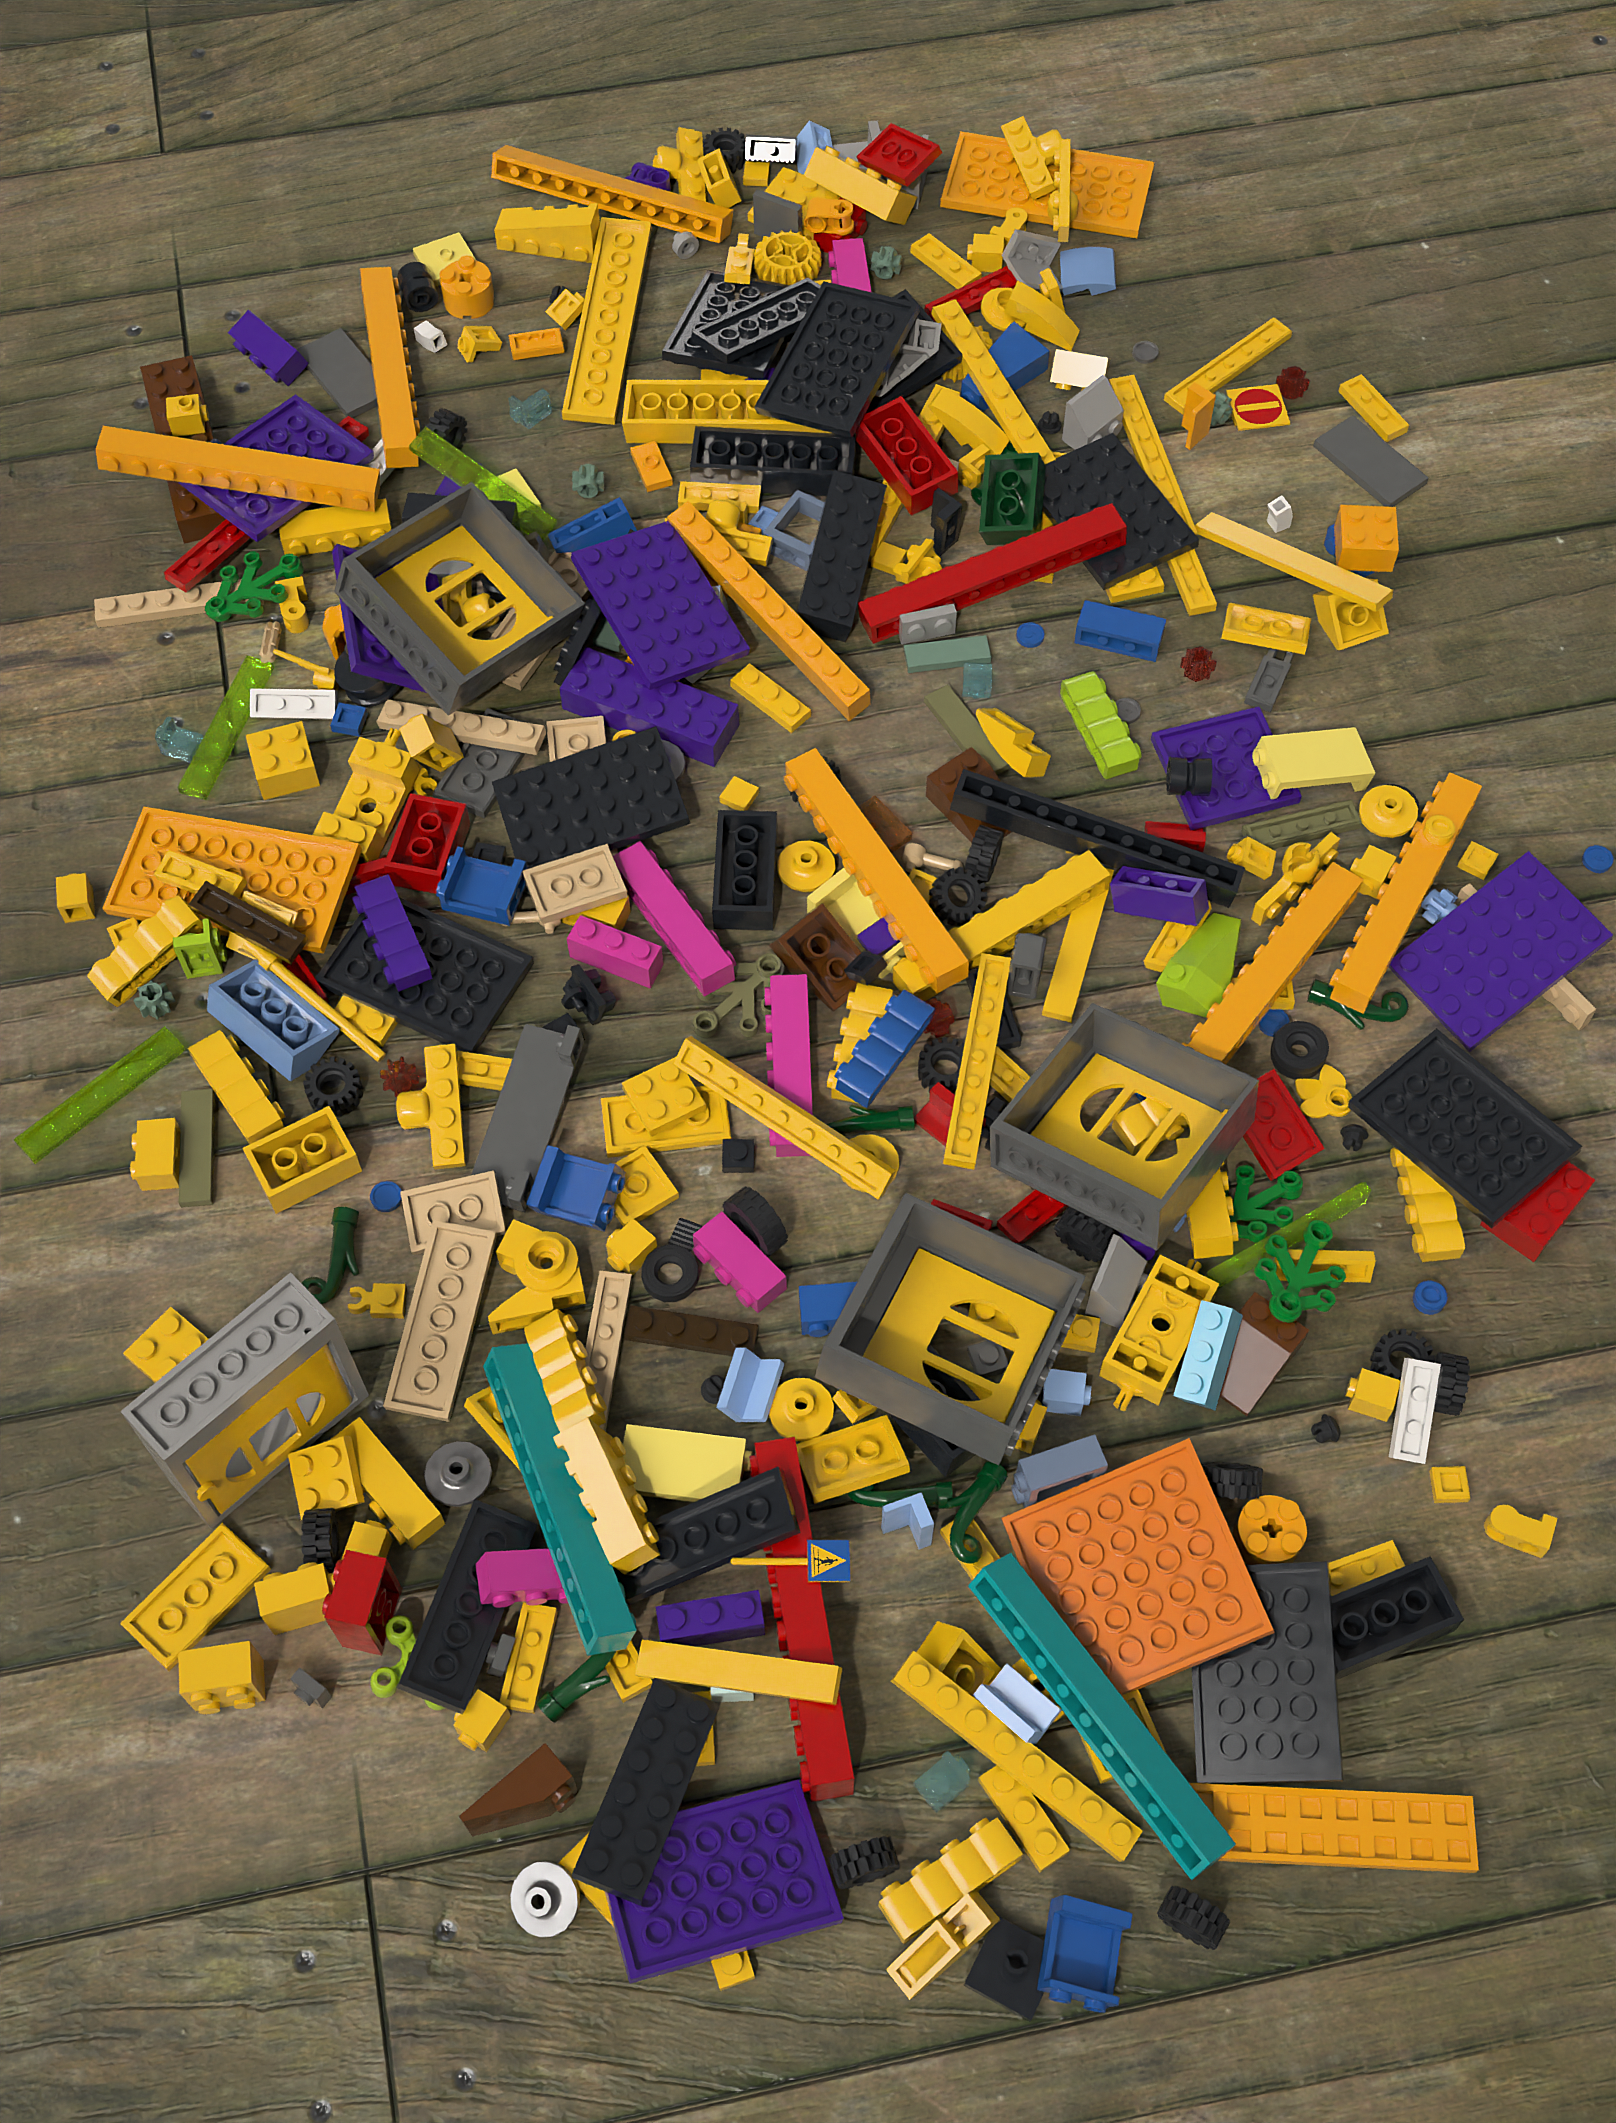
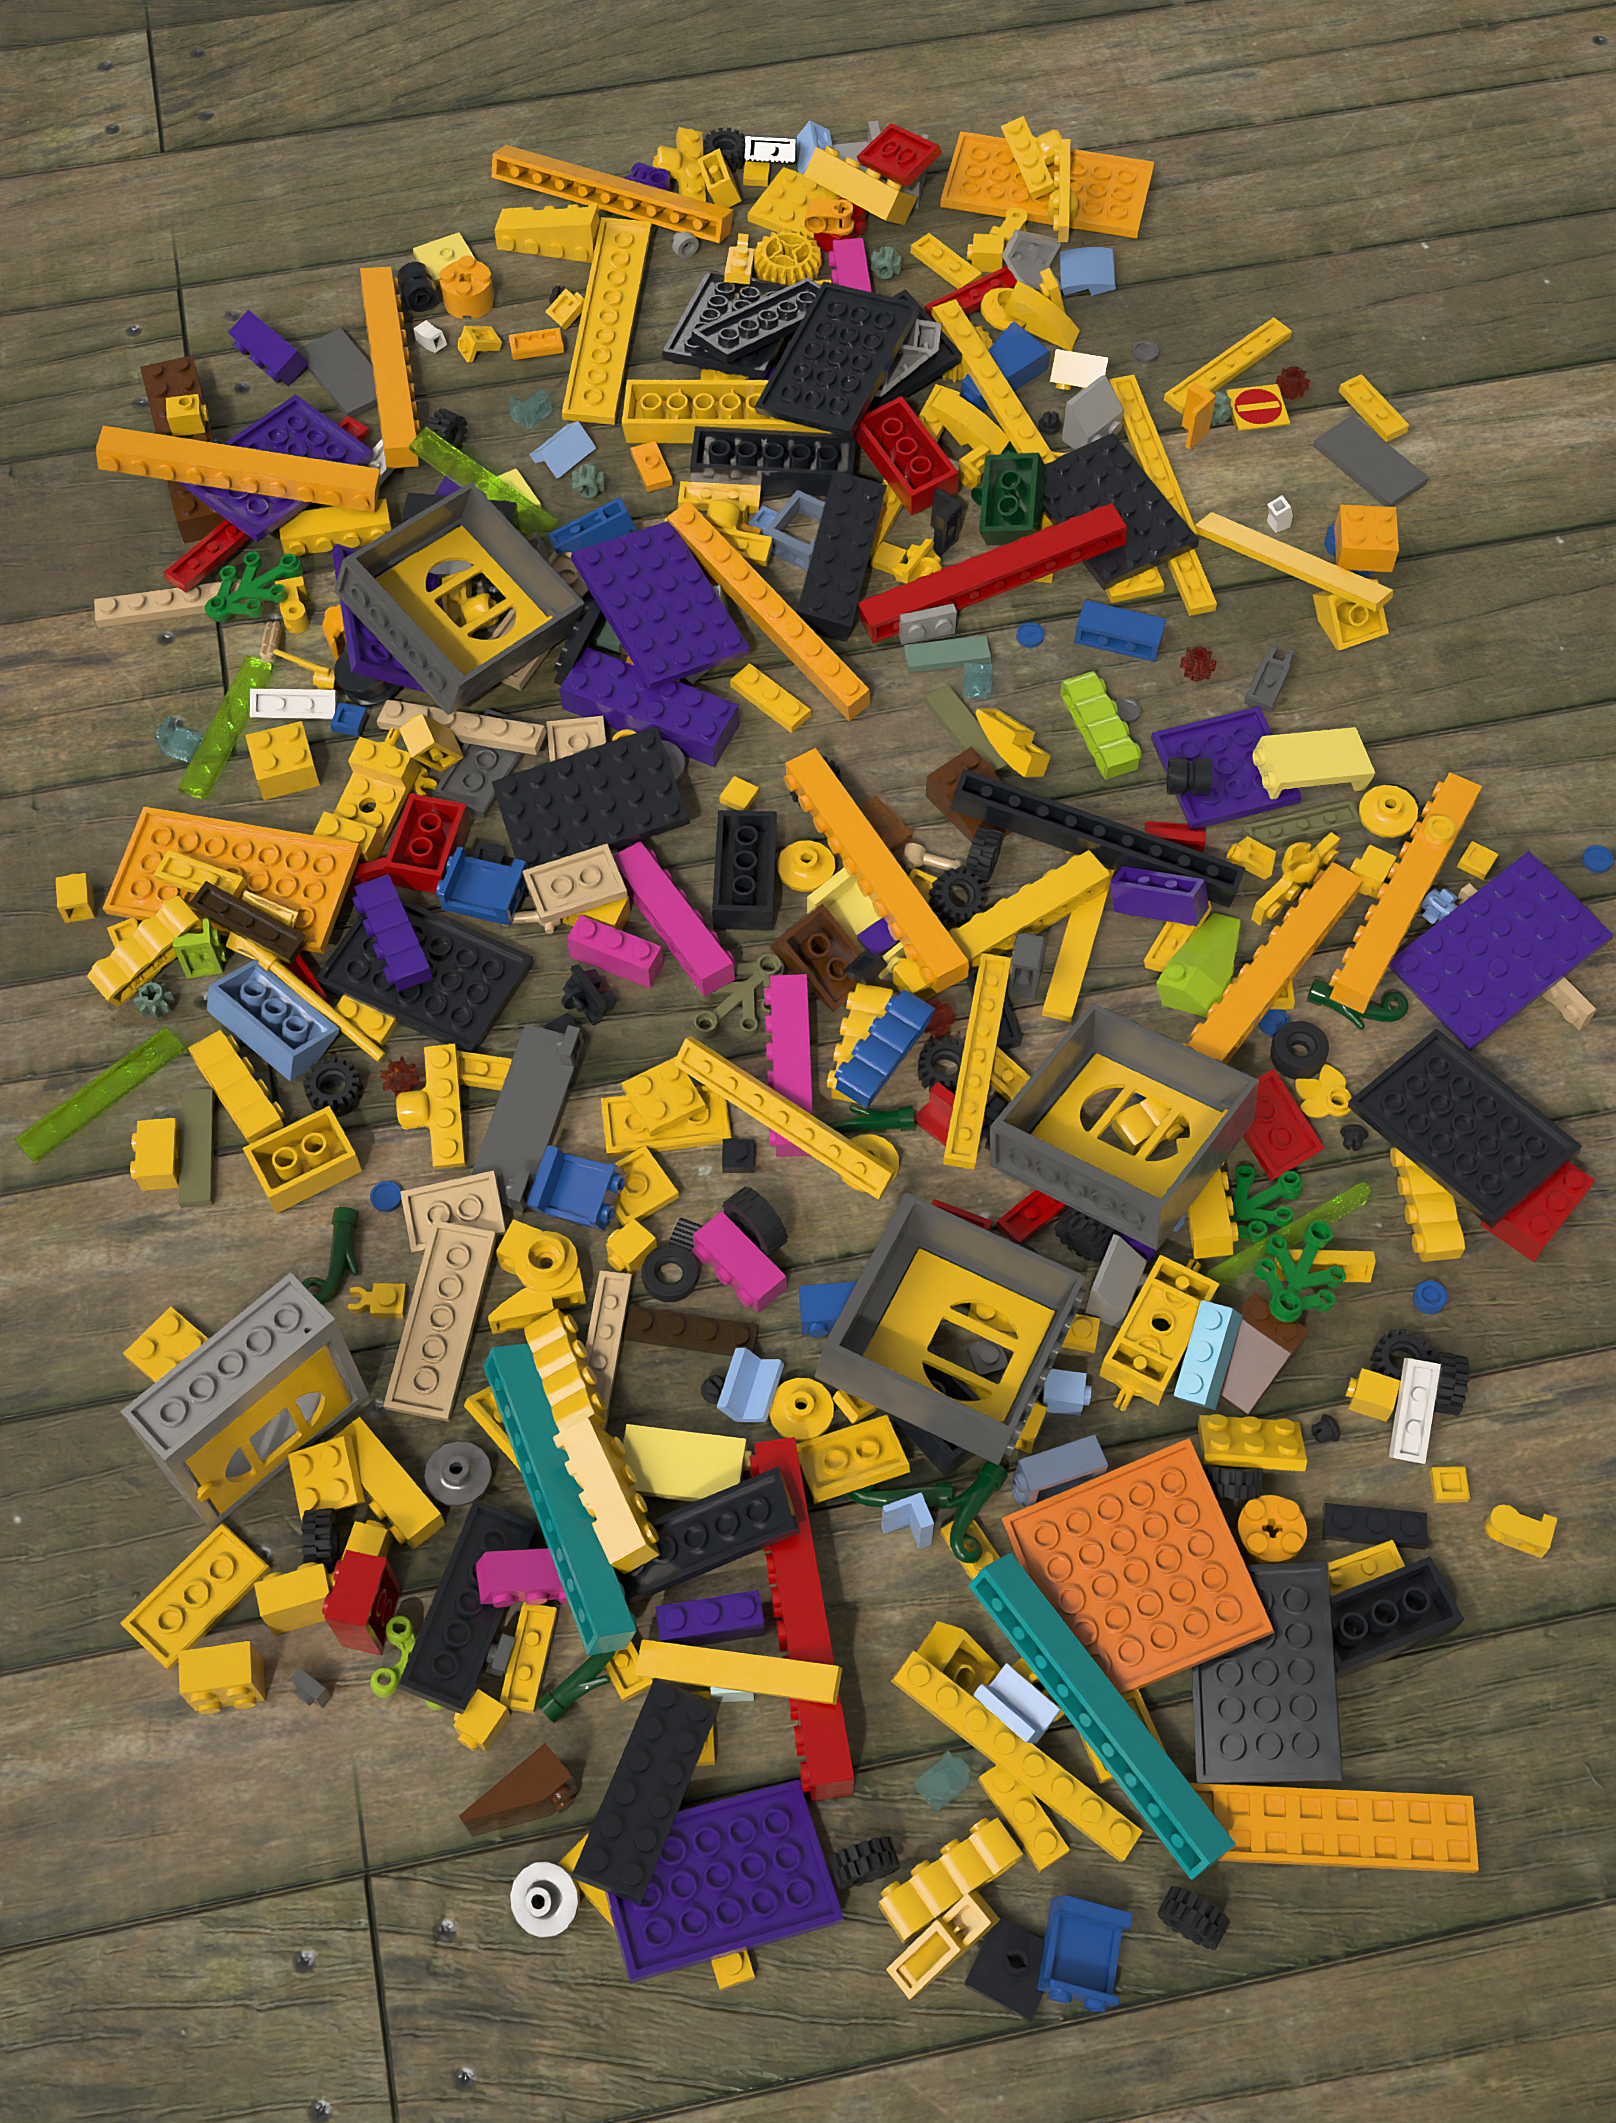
piece [731,1540,850,1582] -> none
dark grey tile [753,189,802,237] -> none
yellow tile [1221,603,1311,655] -> none
none -> light blue panel [529,421,596,479]
none -> yellow plate [1198,1414,1307,1471]
none -> black plate [1322,1503,1428,1550]

